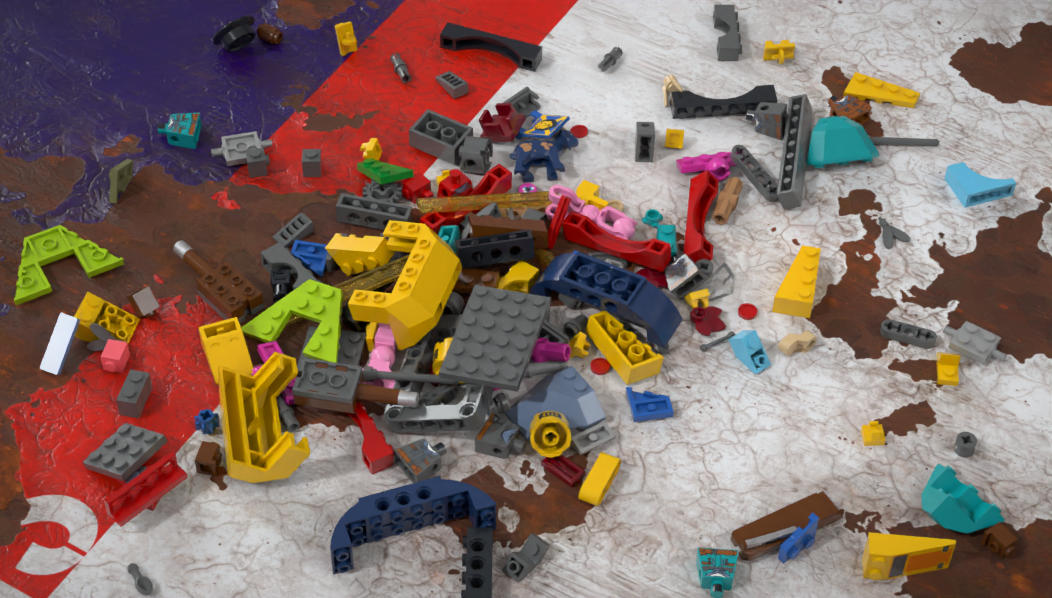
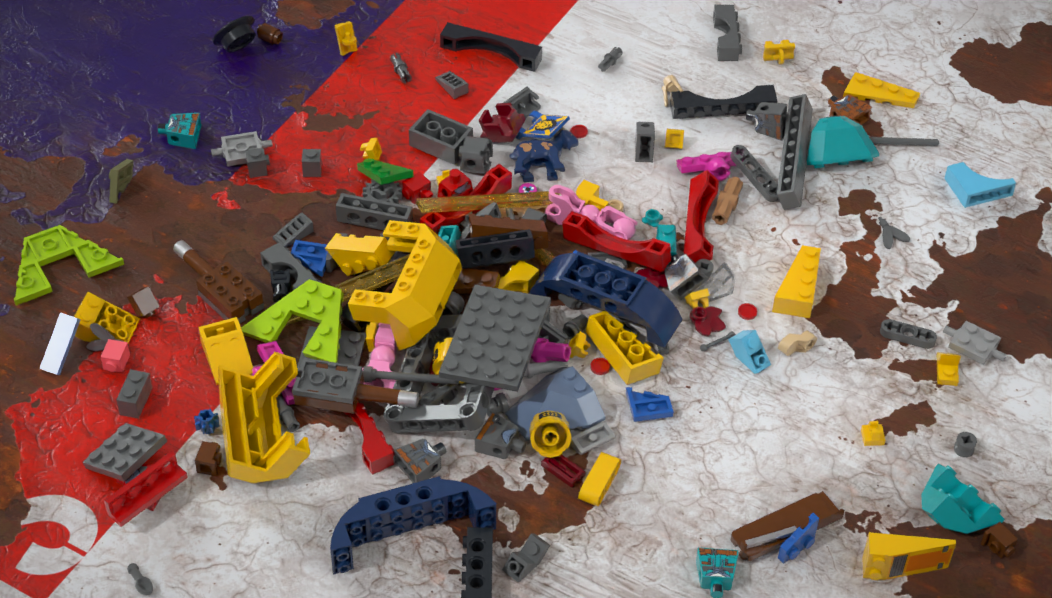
red axle [548,195,571,249] -> none

